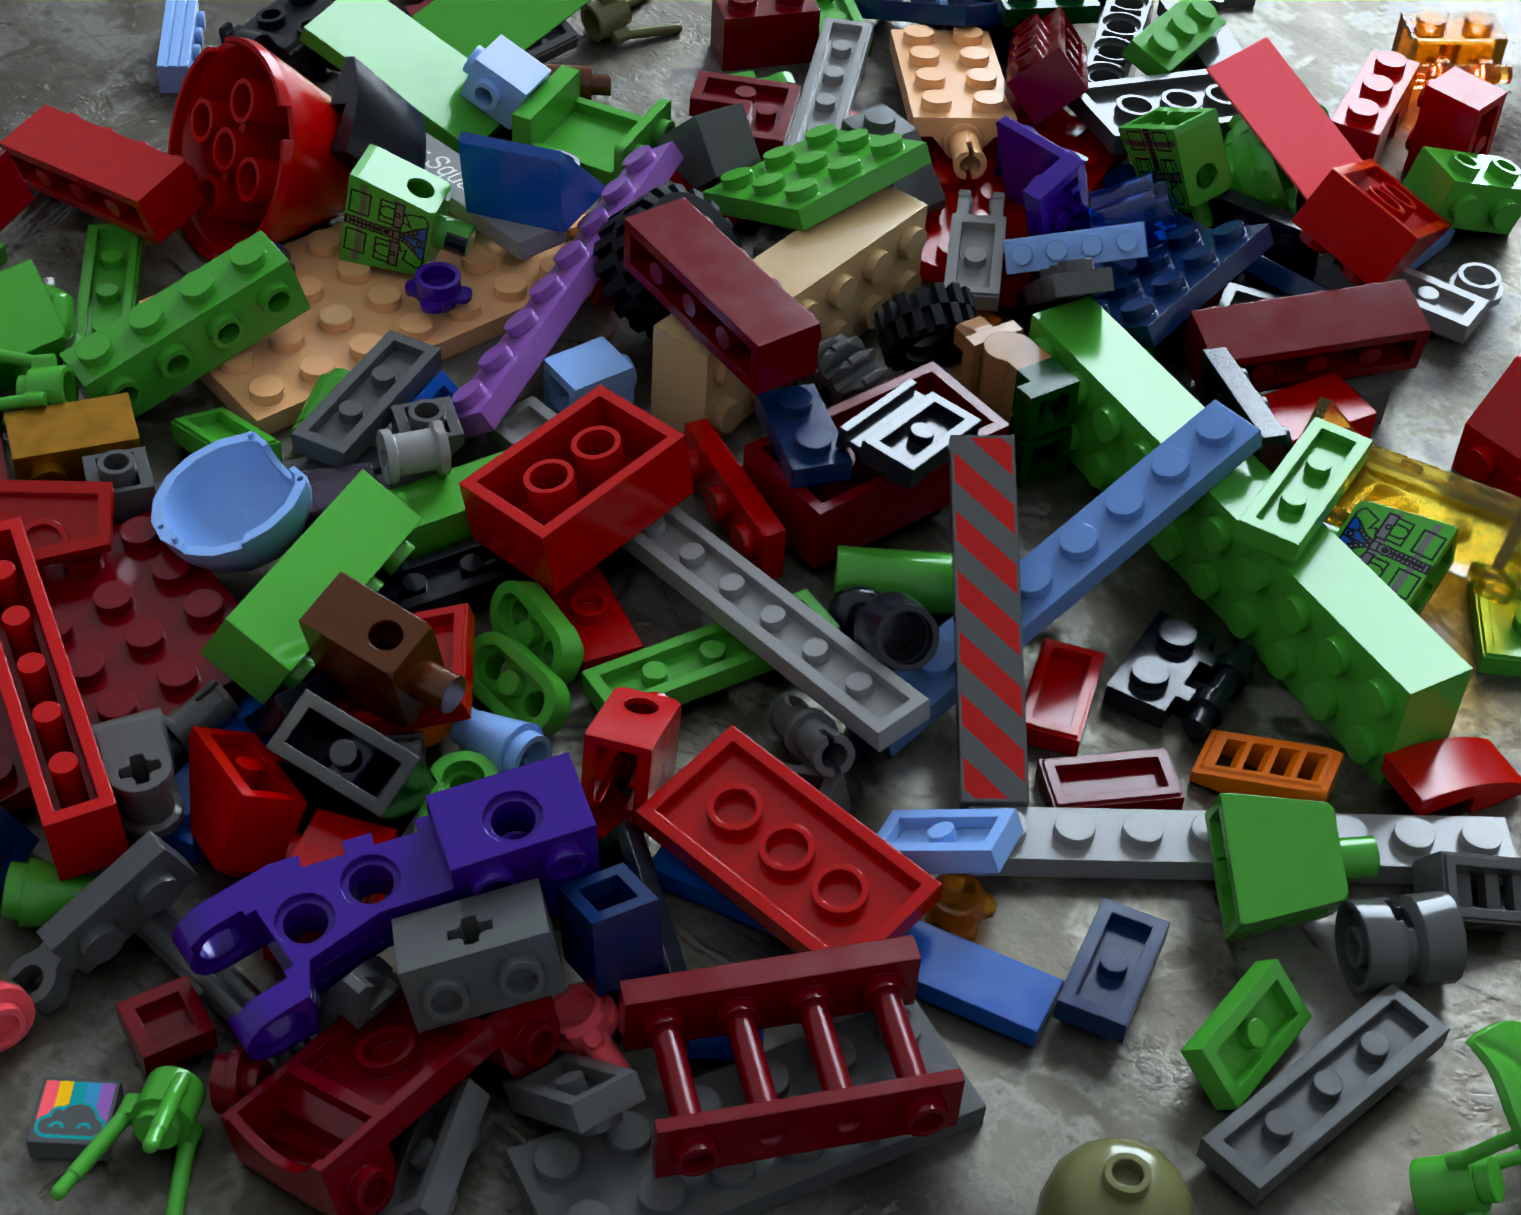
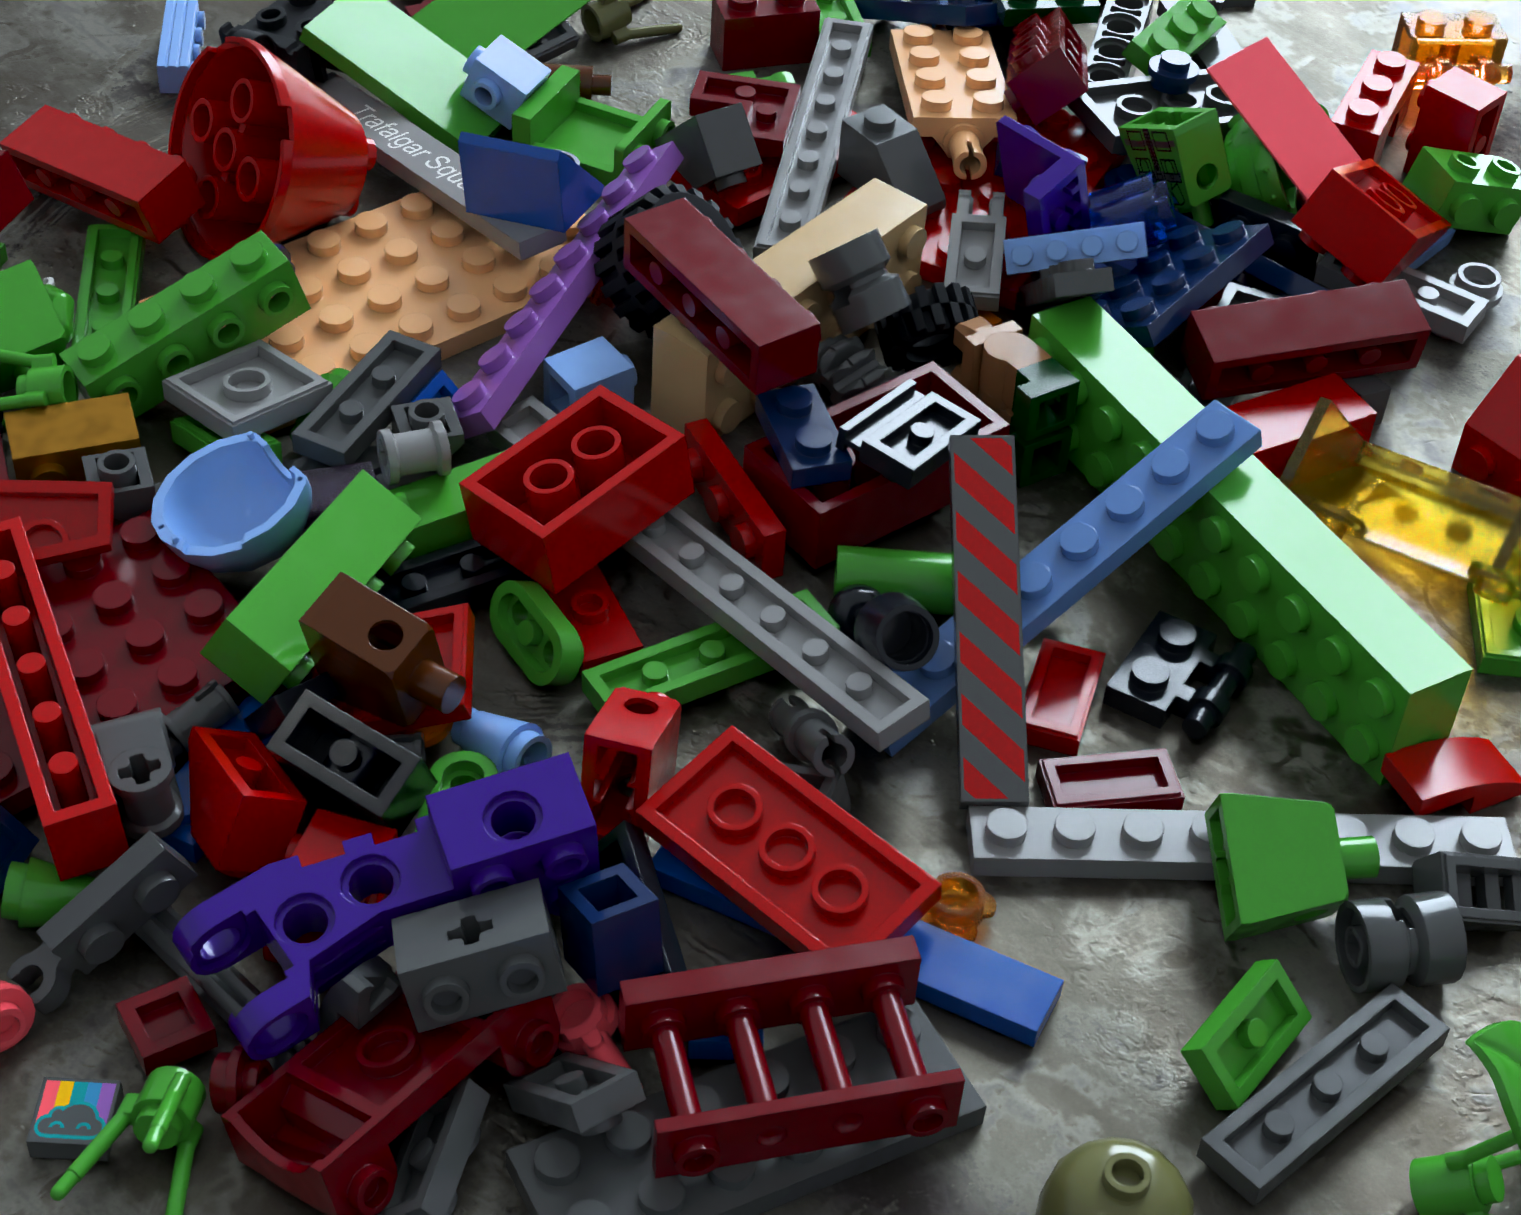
black slope [330,56,426,170] -> none
bright green torso [339,144,477,275] -> none
dark purple plate [405,262,472,315] -> none
bright green plate [472,632,571,738] -> none
bright green plate [703,124,932,231] -> none
light blue plate [877,808,1024,876] -> none
dark blue plate [1053,898,1170,1044] -> none
orange slope [1189,729,1344,802] -> none
plate [1200,347,1293,473] -> none
plate [1234,417,1373,564] -> none
torso [1323,500,1459,615] -> none
none -> light grey plate [162,339,333,438]
none -> dark grey wheel [808,228,912,336]
none -> dark blue plate [1147,50,1199,95]

